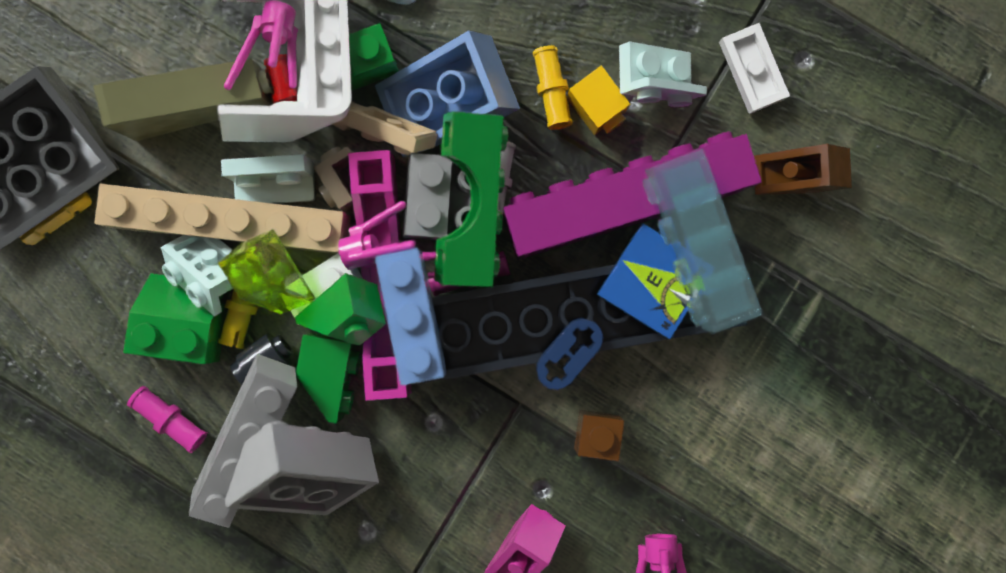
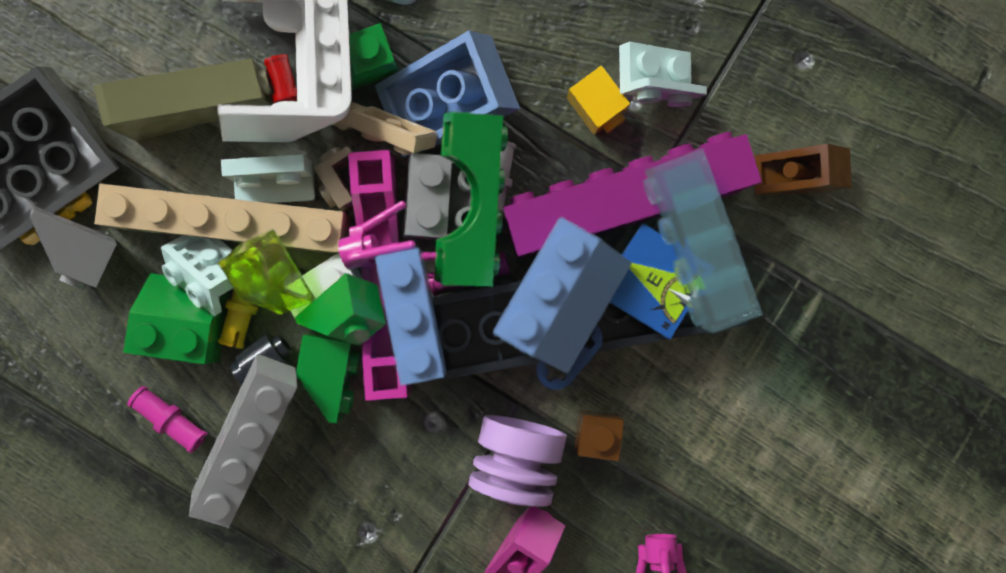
dark pink plant [224,1,298,90] -> none
light grey slope [225,421,379,515] -> none
yellow pin [532,45,573,130] -> none
white plate [719,23,790,114] -> none
none -> light grey slope [30,206,117,289]
none -> lavender wheel [468,415,567,507]
none -> medium blue slope [493,217,632,374]

